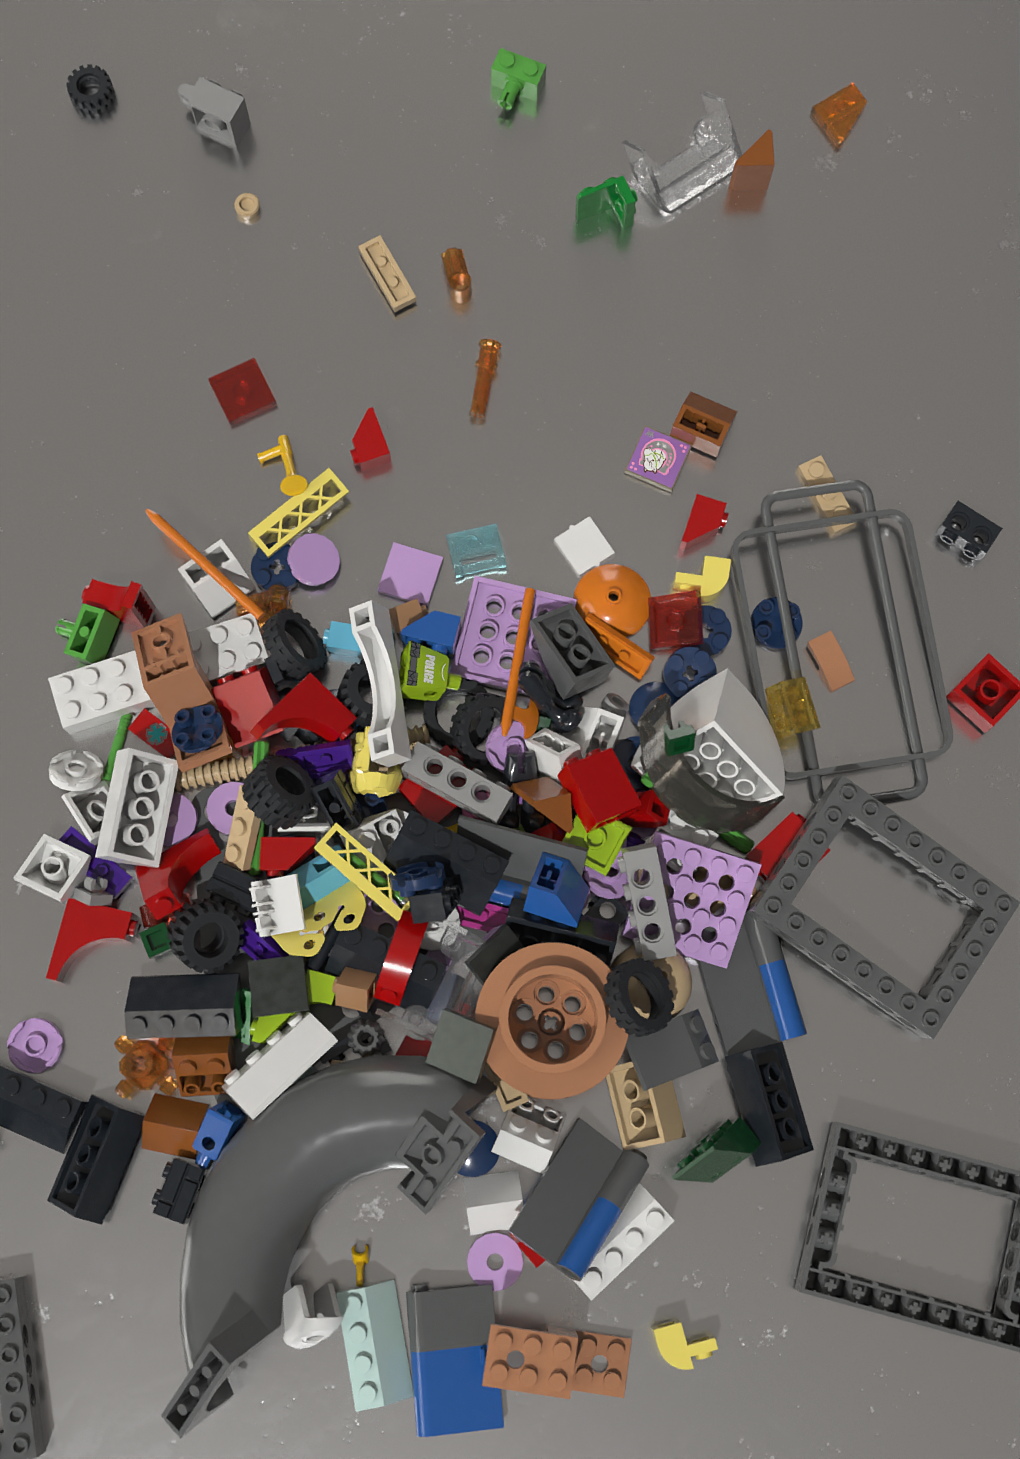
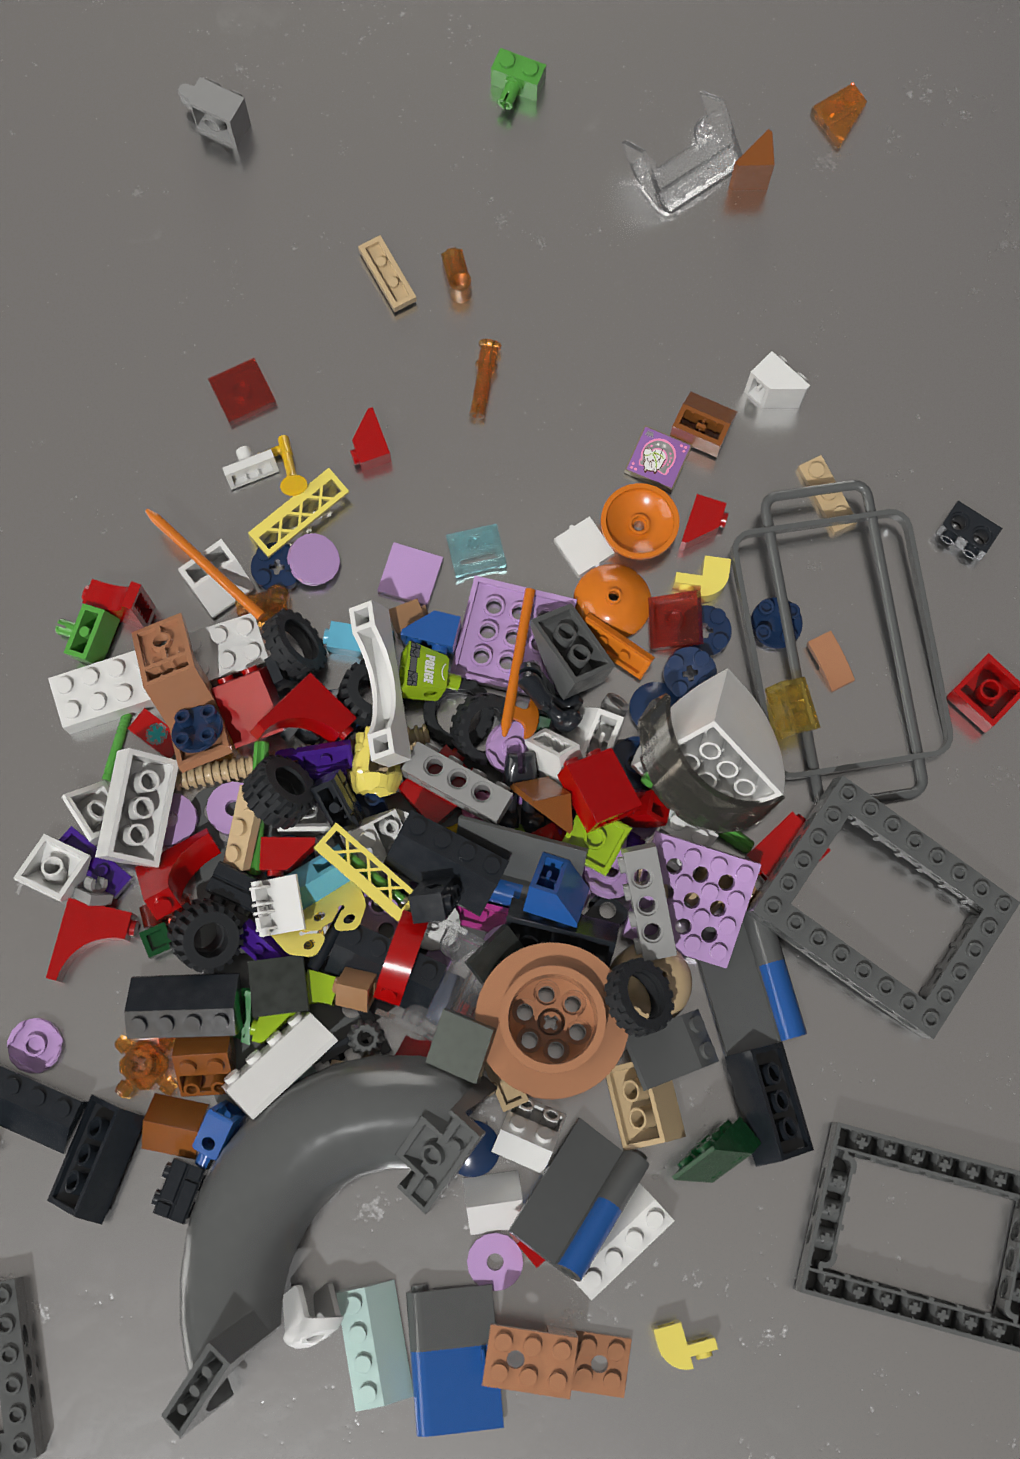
white tile [49,750,103,791] -> none
black tyre [66,64,115,115] -> none
tan tile [234,193,261,220] -> none
yellow hand [352,1245,369,1287] -> none
dark blue plate [388,862,446,897] -> none
green bracket [575,175,638,228] -> none
dark green tile [663,721,696,757] -> none
none -> white tile [222,446,279,490]
none -> orange dish [601,483,679,560]
none -> white slope [744,351,810,409]

